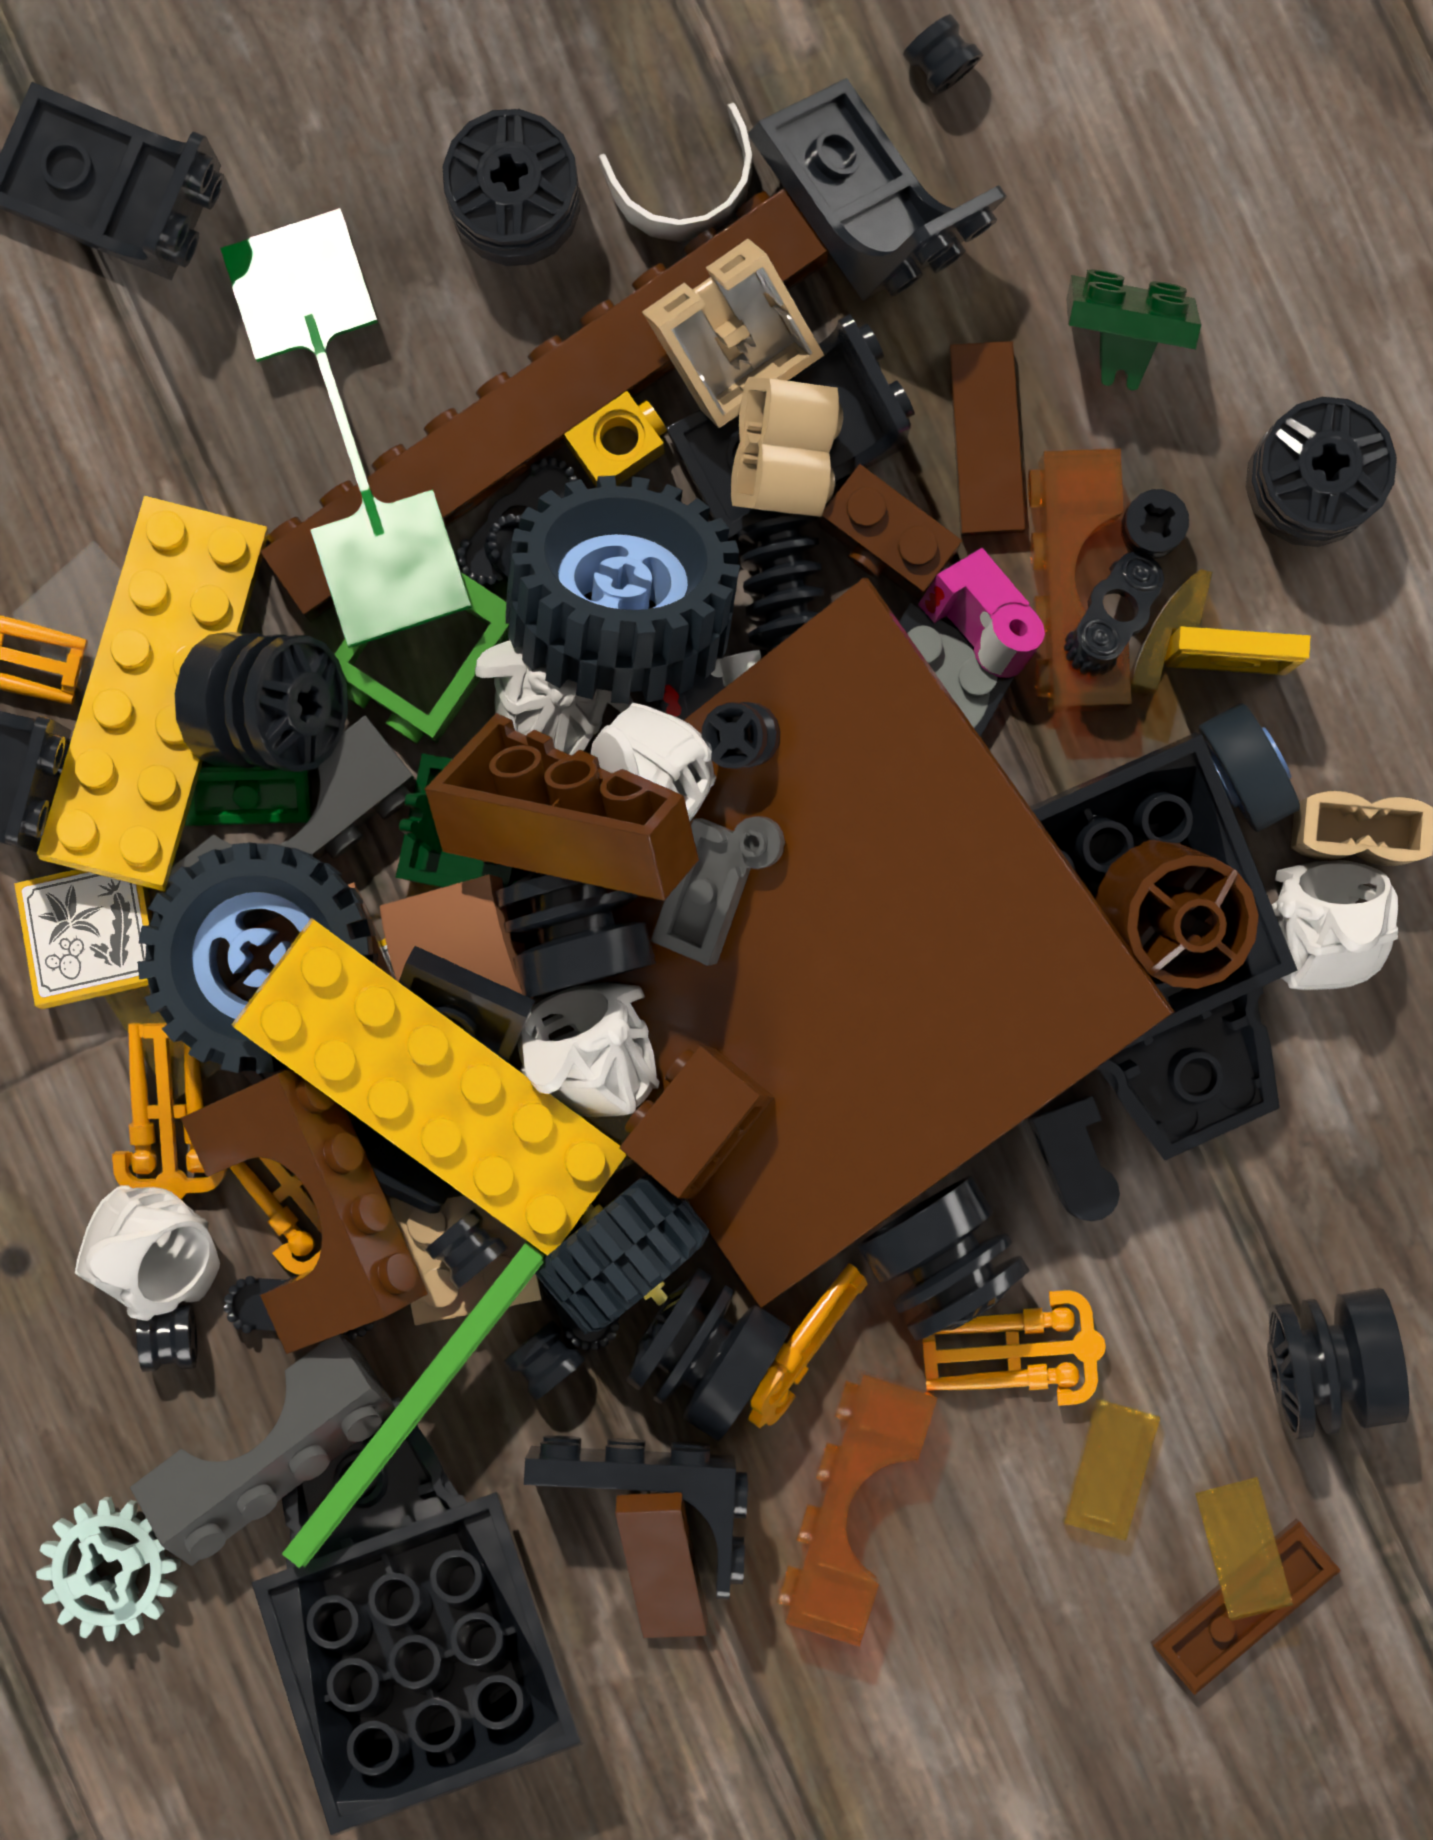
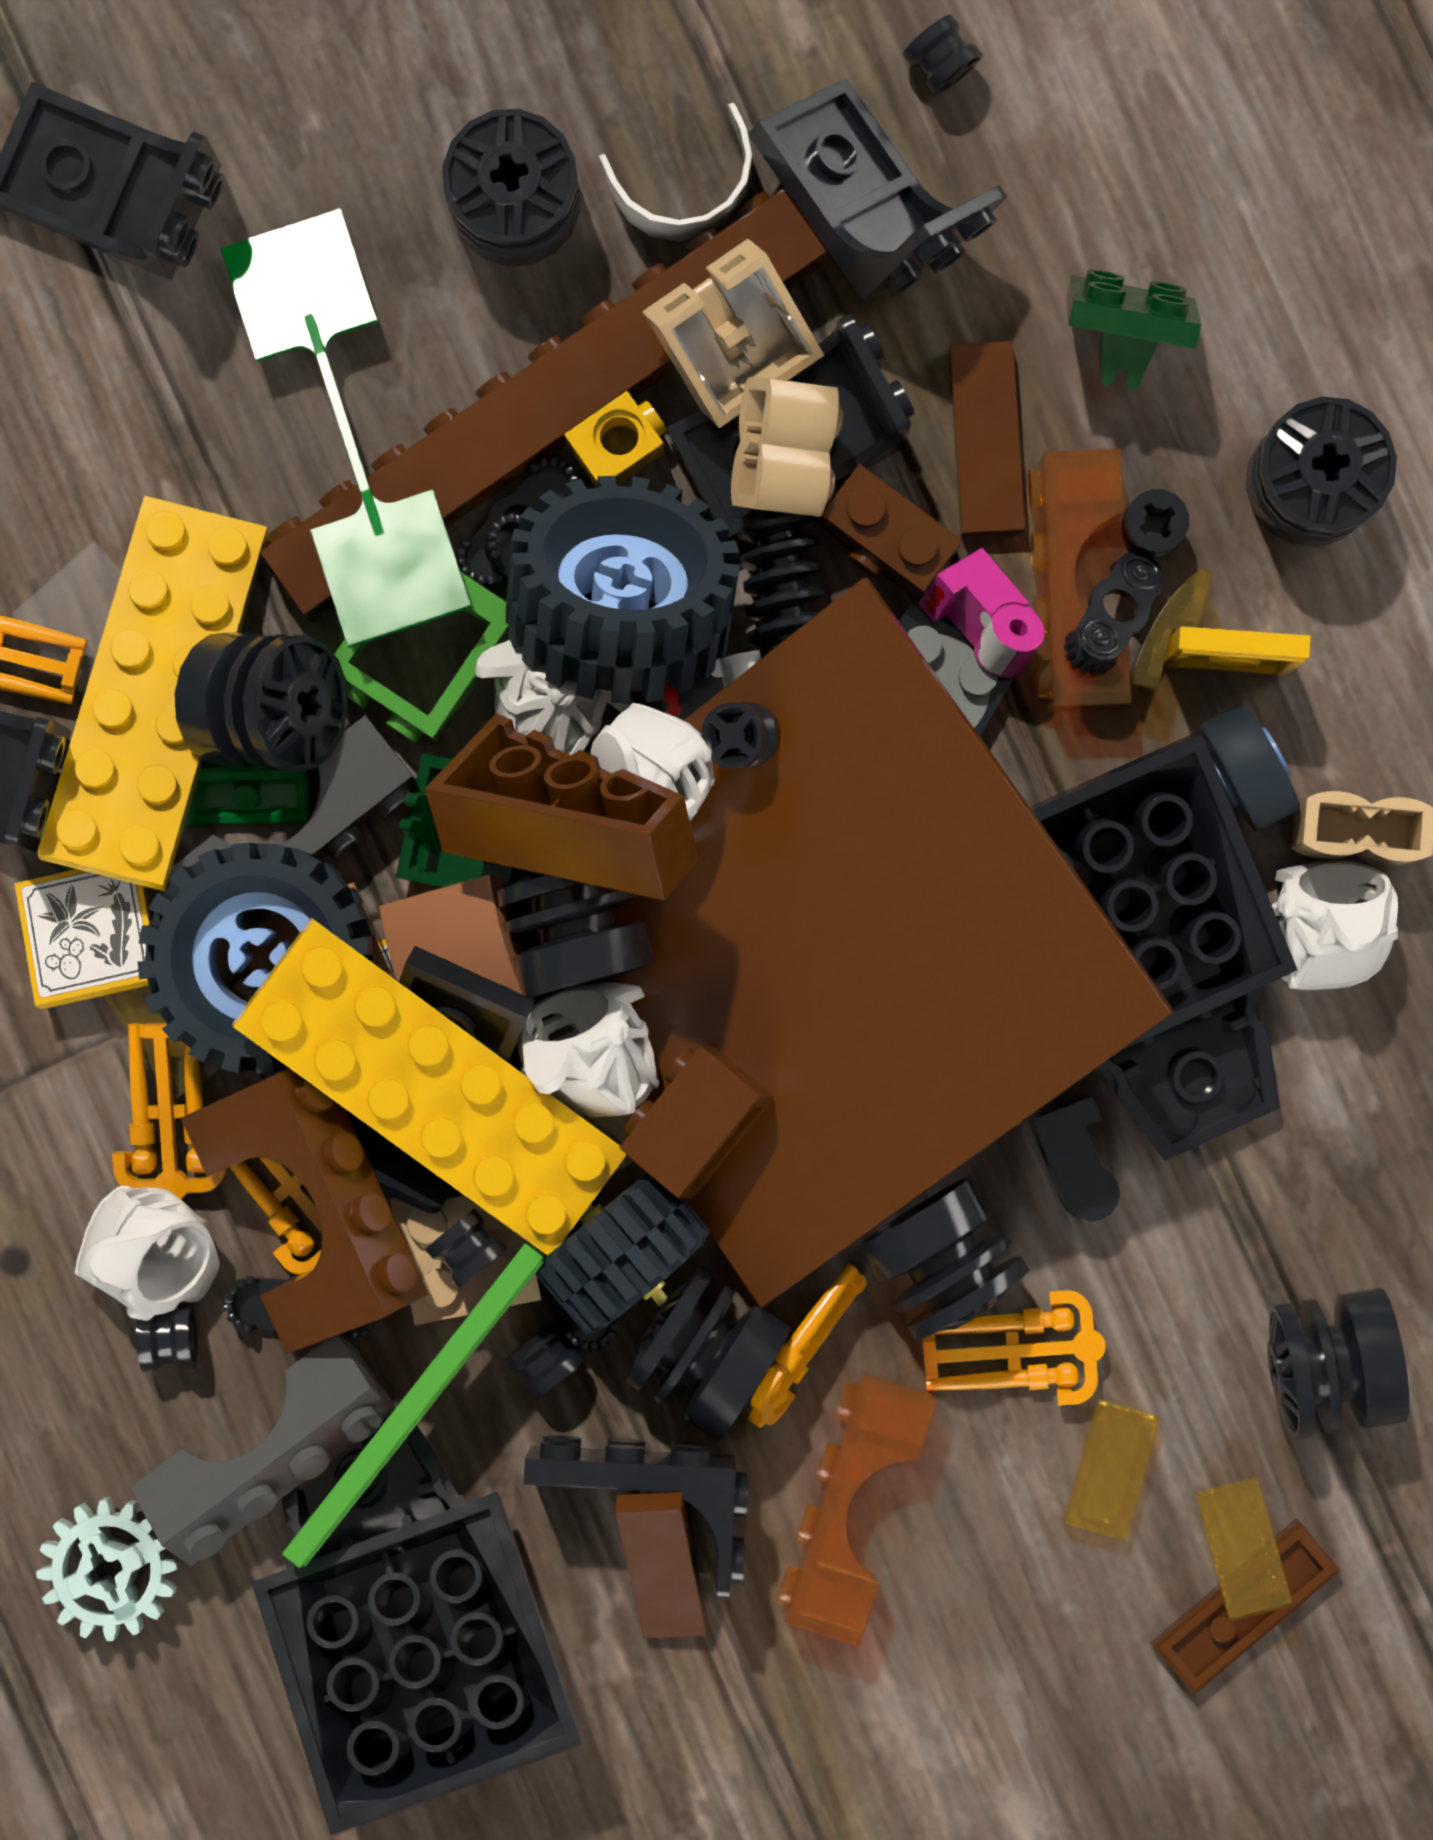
dark grey hinge [651,816,785,966] -> none
reddish brown cylinder [1095,840,1259,989] -> none

